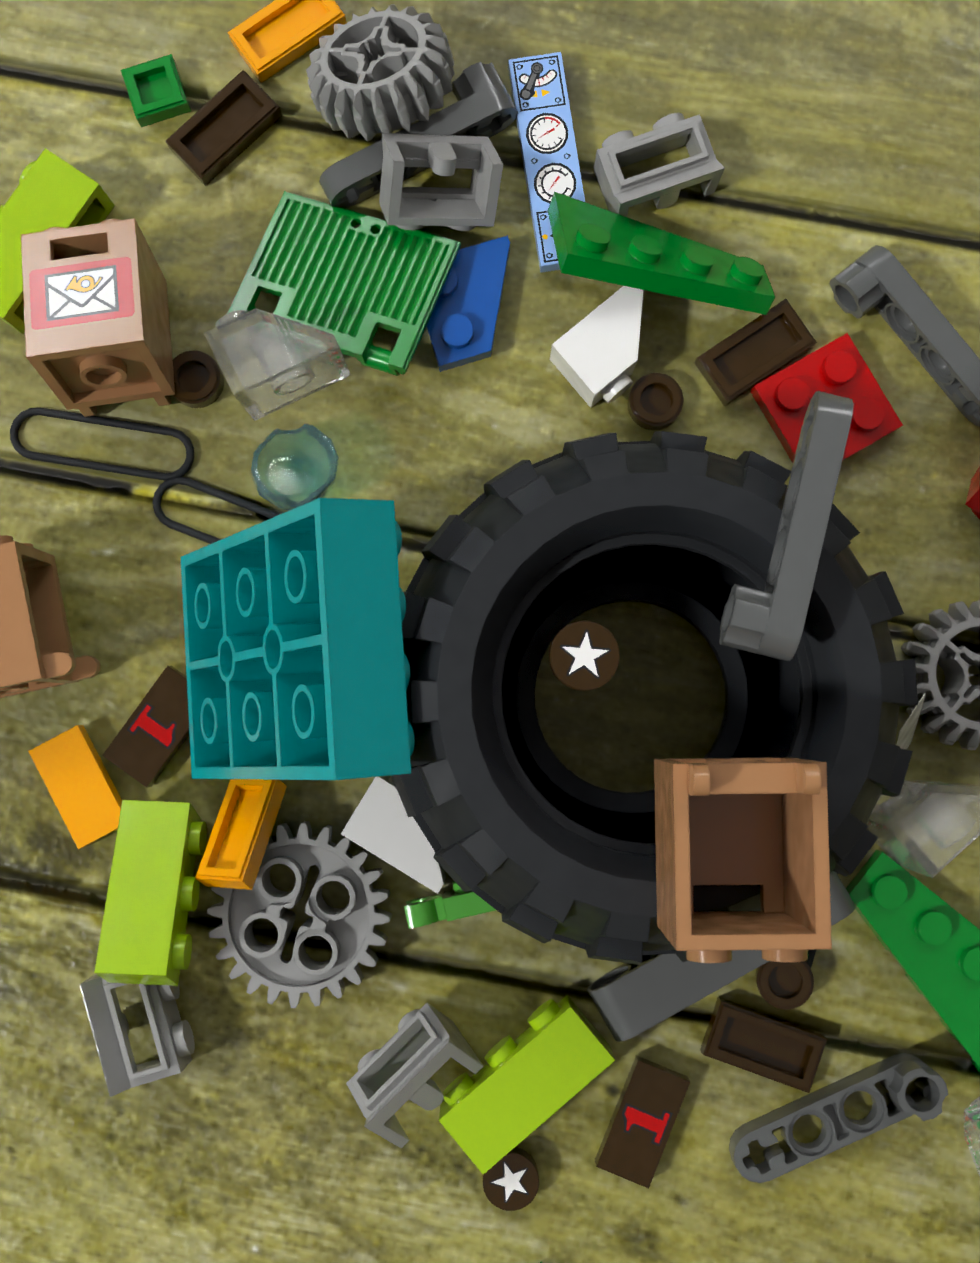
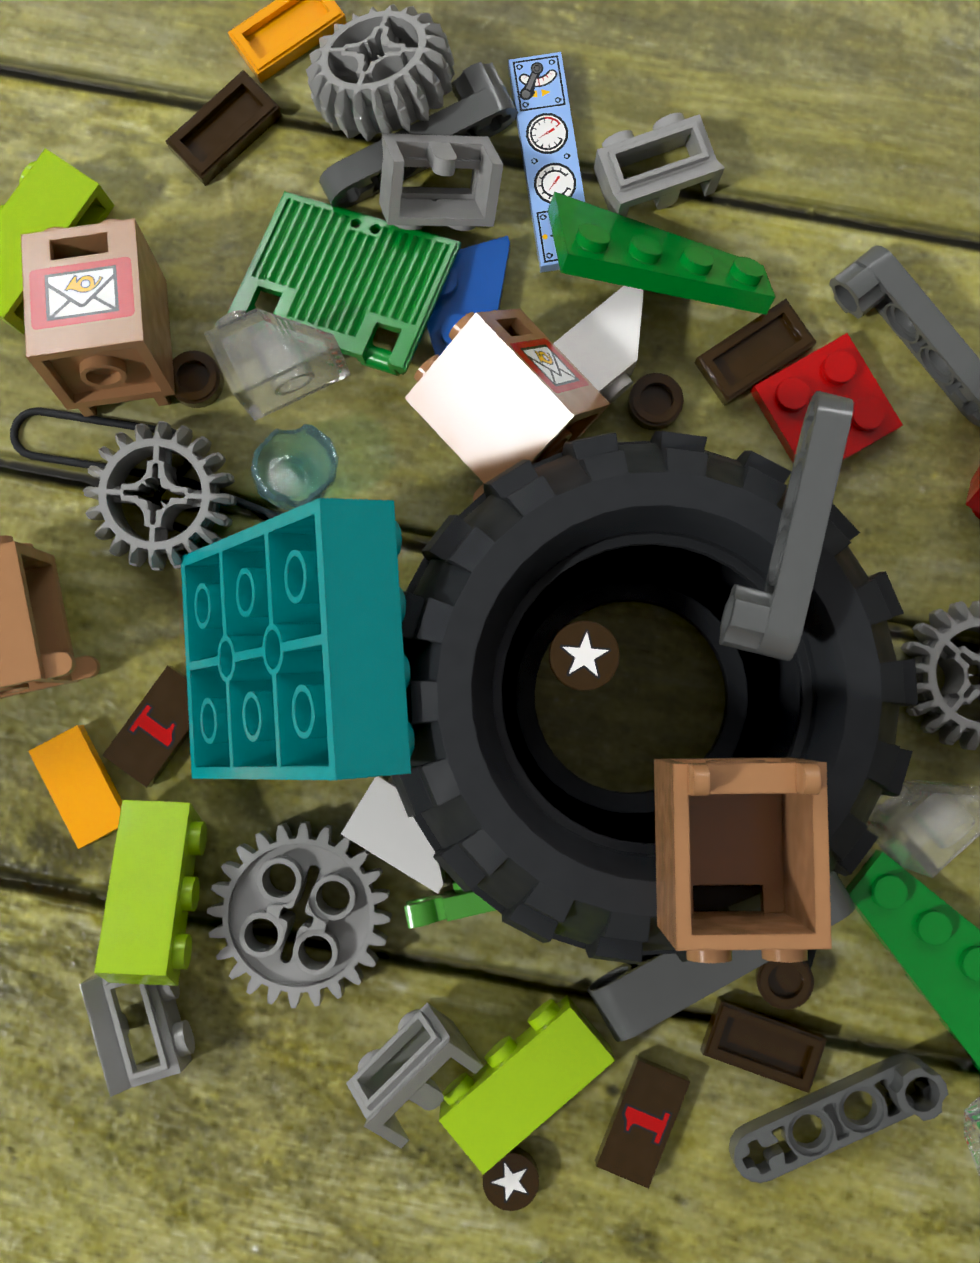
green tile [121,54,192,127] -> none
light orange tile [195,779,287,890] -> none
white sticker [896,693,926,750] -> none
none -> light grey gear [83,421,237,571]
none -> container [405,308,611,502]

